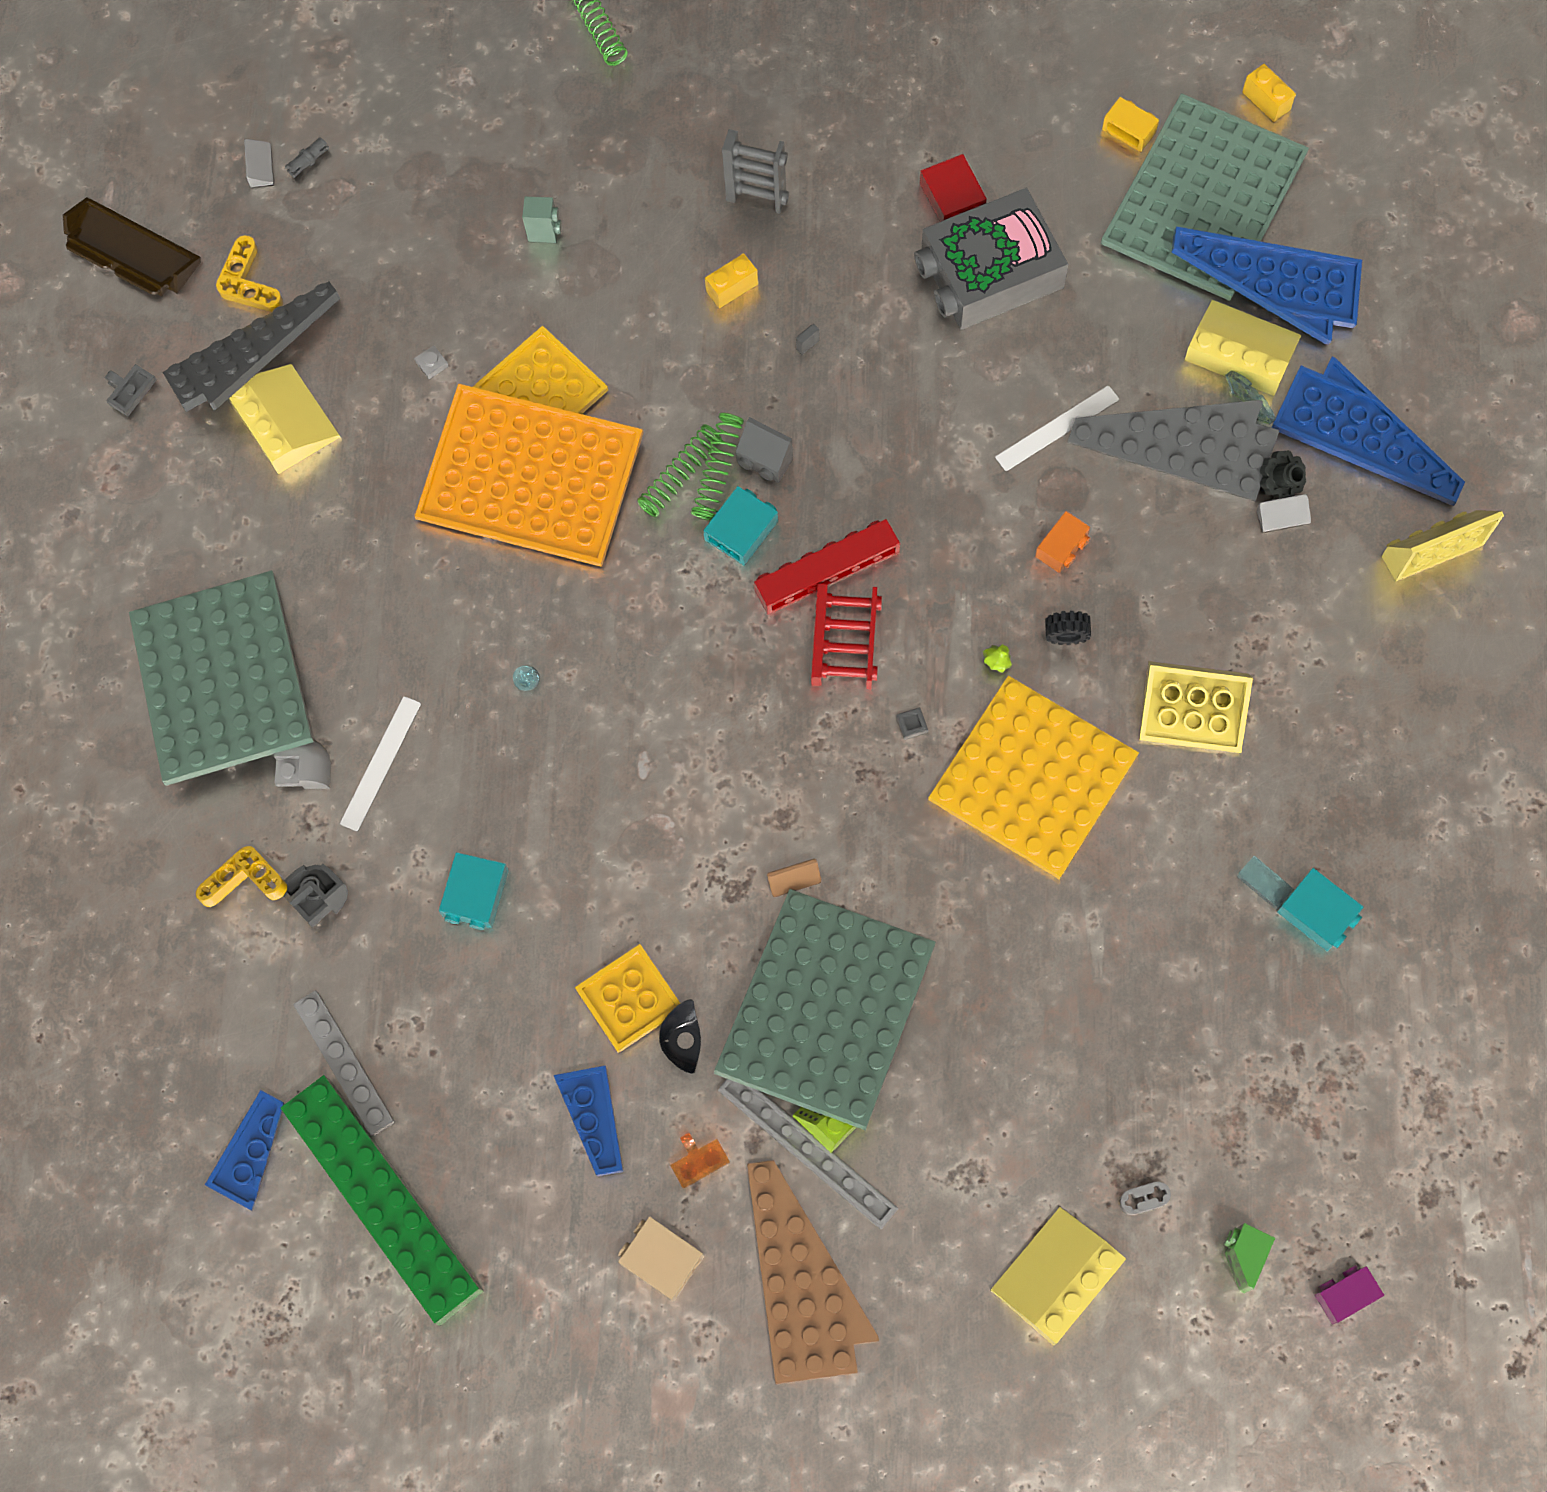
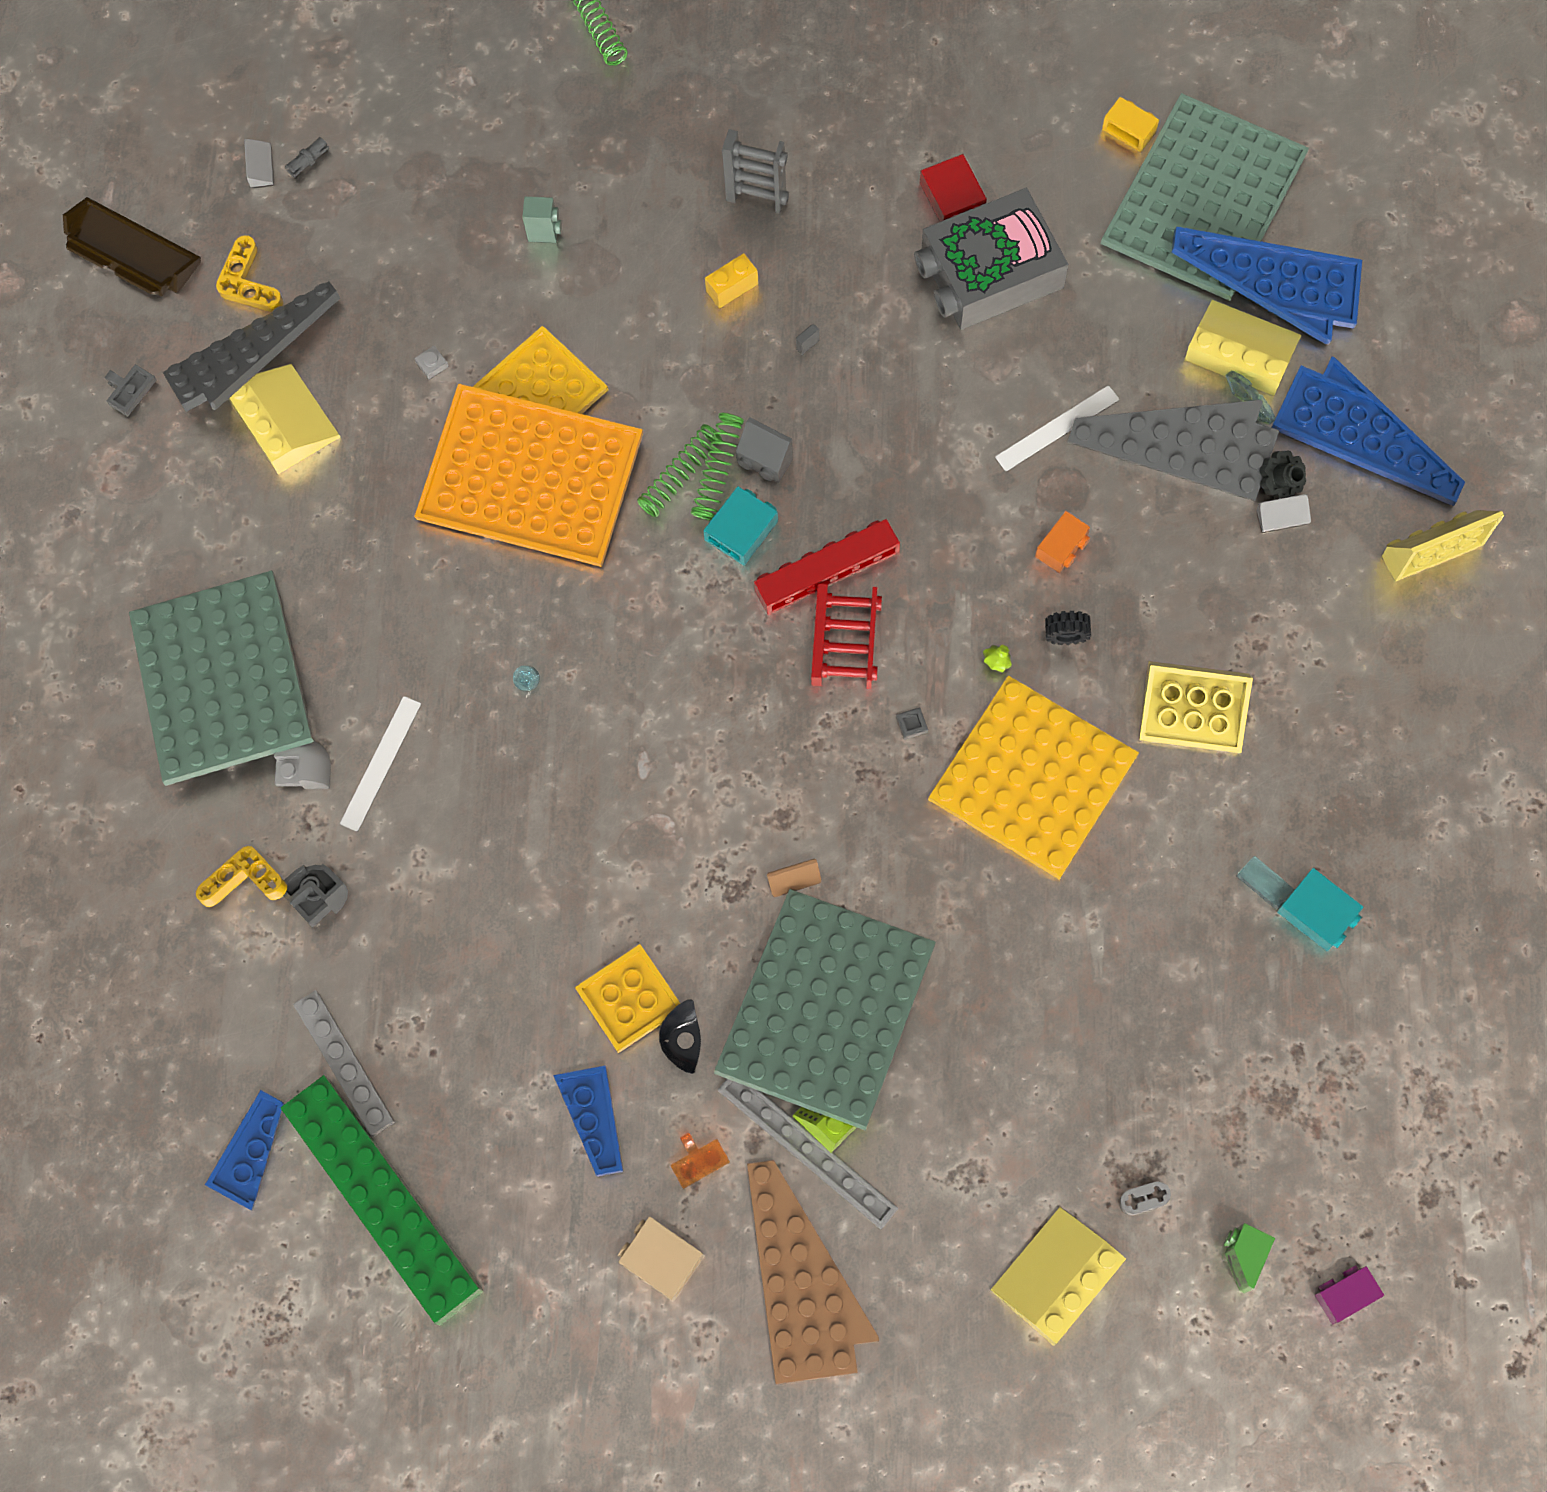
teal brick [439,852,509,930] -> none
yellow piece [1242,63,1296,122] -> none

